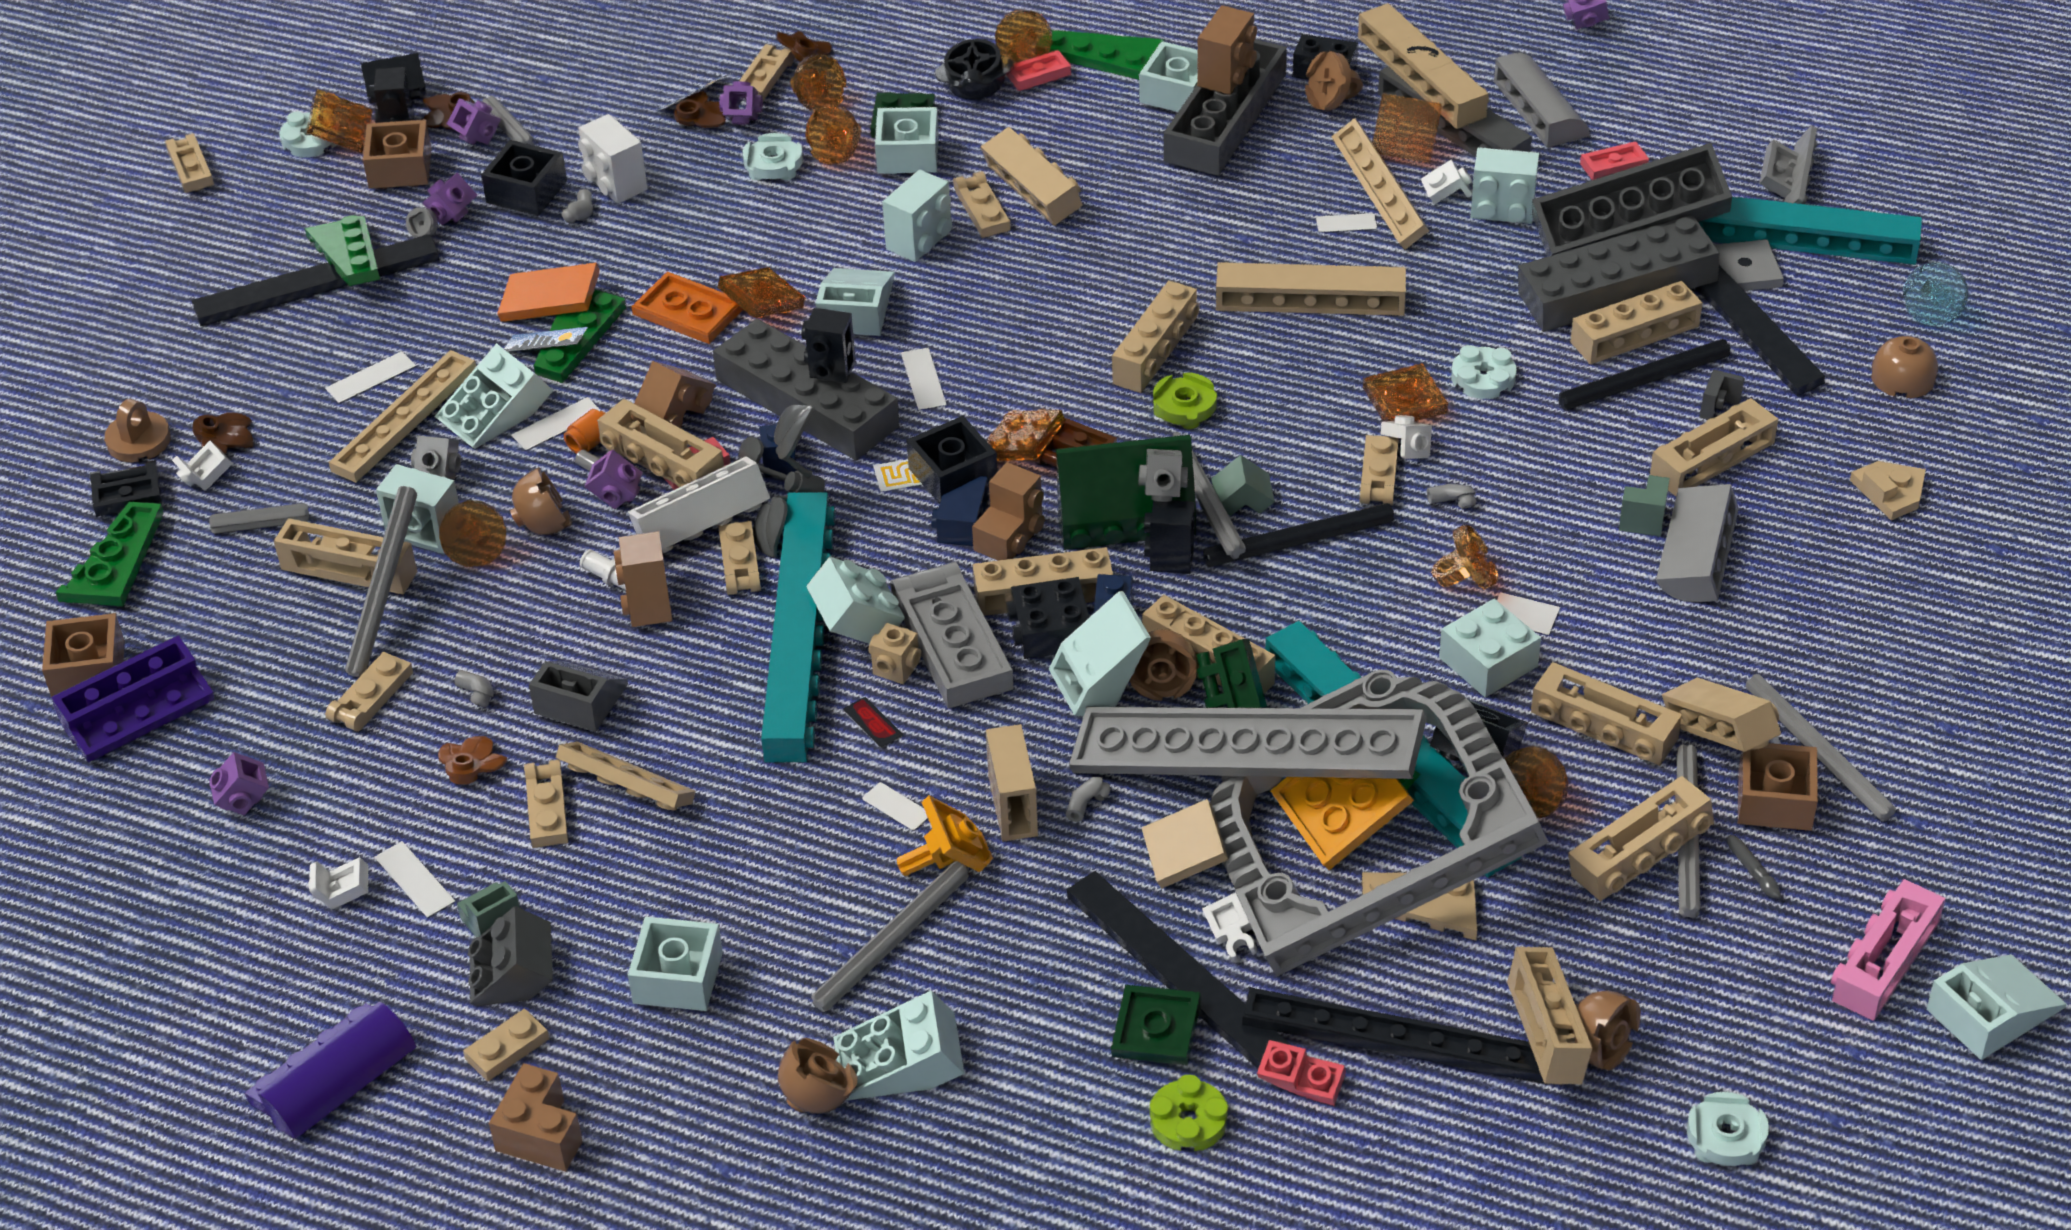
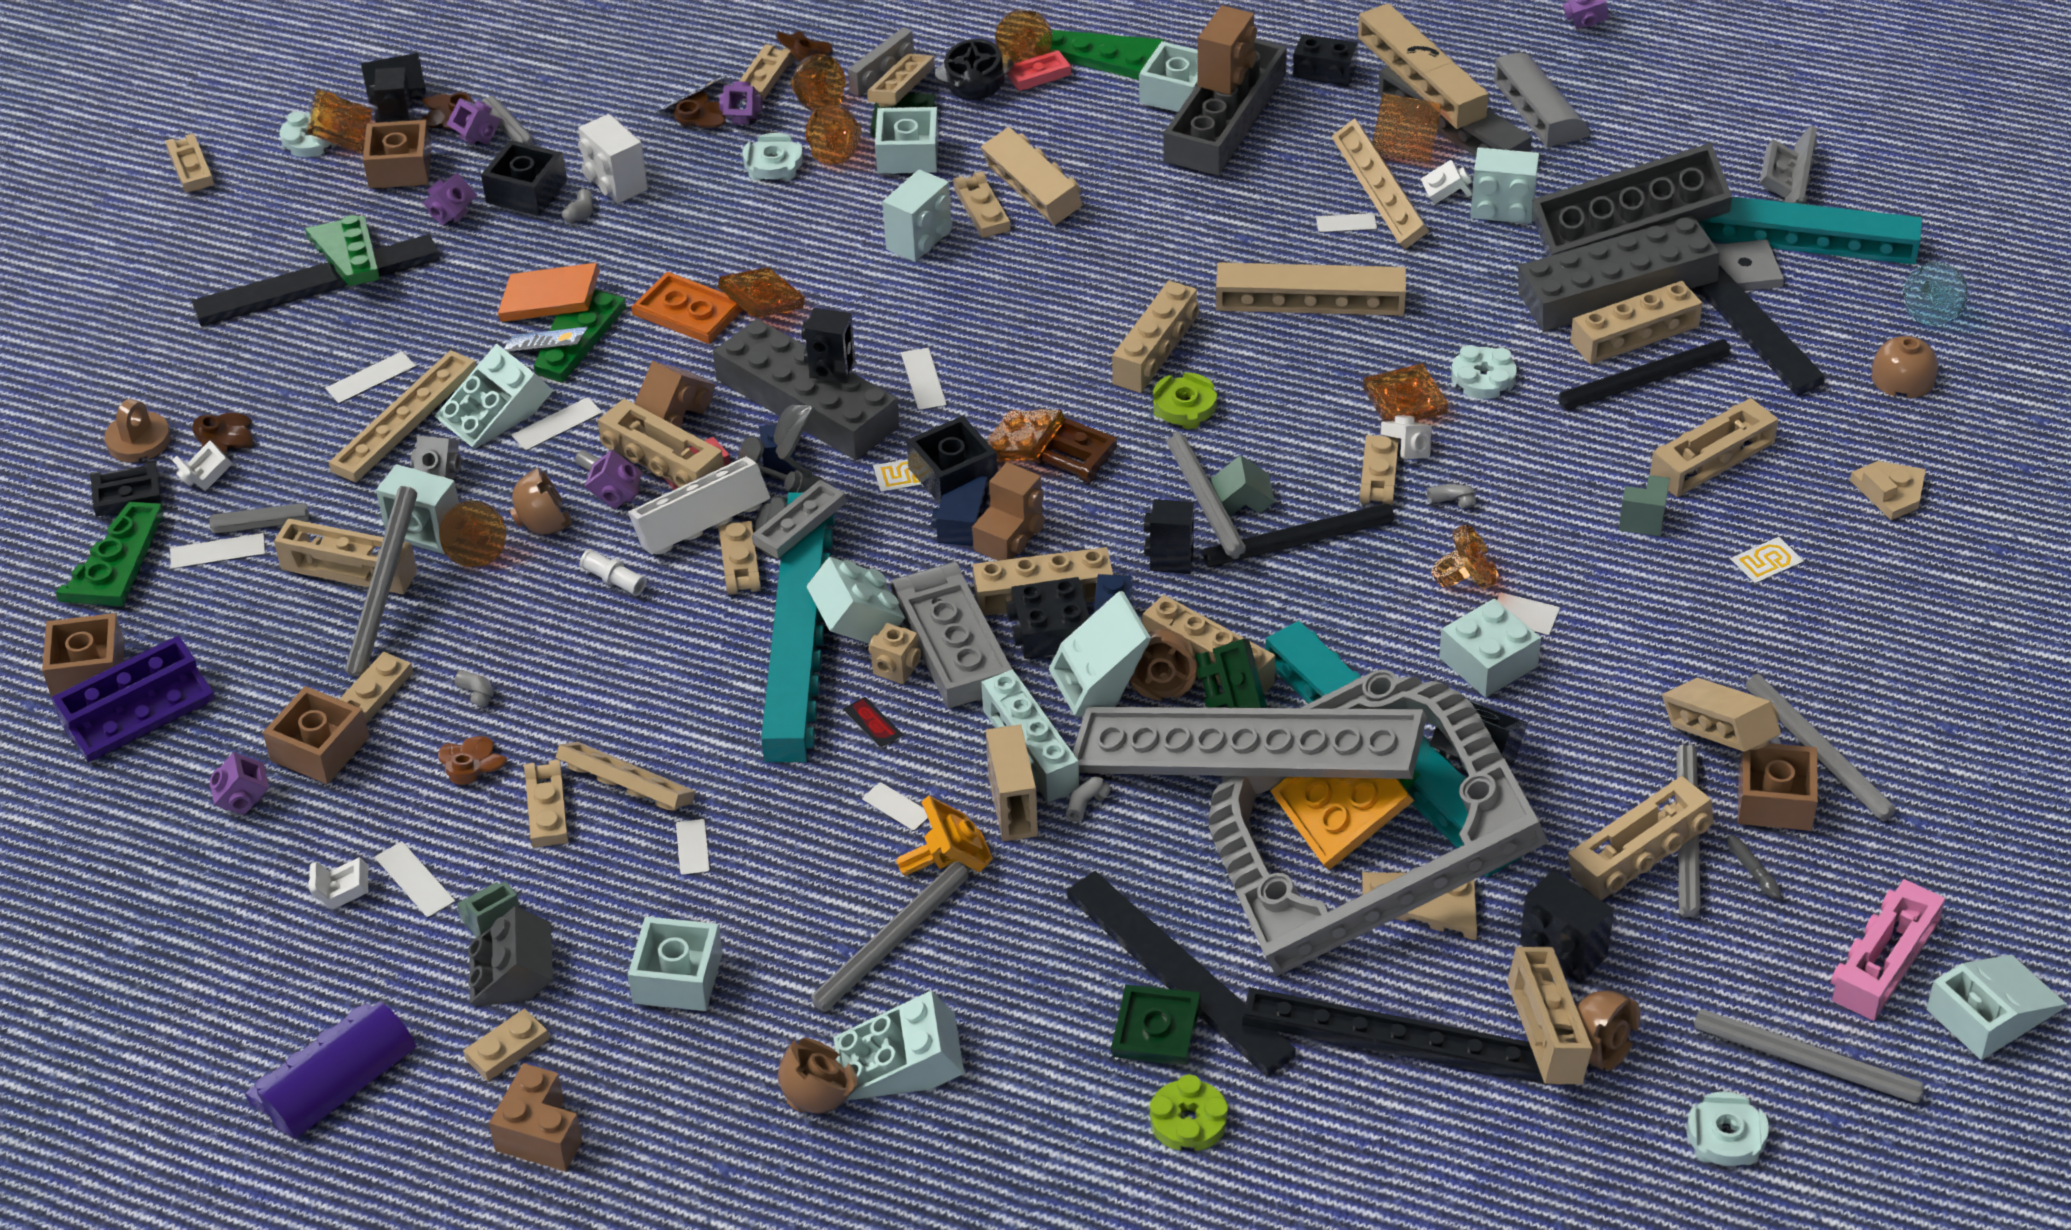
light grey tile [406,208,438,238] -> none
dark grey slope [529,661,628,732] -> none
orange brick [563,409,605,454] -> none
medium nougat brick [613,531,672,627] -> none
light aqua slope [816,268,895,336] -> none
dark green slope [1056,434,1196,550] -> none
light grey brick [1139,449,1188,502] -> none
tan tile [1141,799,1229,889] -> none
white plate [1202,892,1257,963] -> none
coral slope [1257,1040,1346,1106] -> none
medium nougat tile [1305,51,1363,111] -> none
clear orange tile [1504,746,1569,819] -> none
tan brick [1531,662,1682,766] -> none
coral plate [1580,141,1649,180] -> none
light grey brick [1656,484,1739,602] -> none
dark grey bracket [1699,369,1745,420] -> none
none -> white sticker [170,533,265,569]
none -> medium nougat brick [262,686,369,784]
none -> white sticker [676,819,710,875]
none -> light grey plate [752,479,846,559]
none -> light grey plate [848,27,914,97]
none -> tan plate [867,53,935,107]
none -> light aqua brick [981,669,1079,803]
none -> black brick [1520,870,1614,984]
none -> light grey axle [1694,1009,1924,1103]
none -> white sticker [1730,537,1804,583]

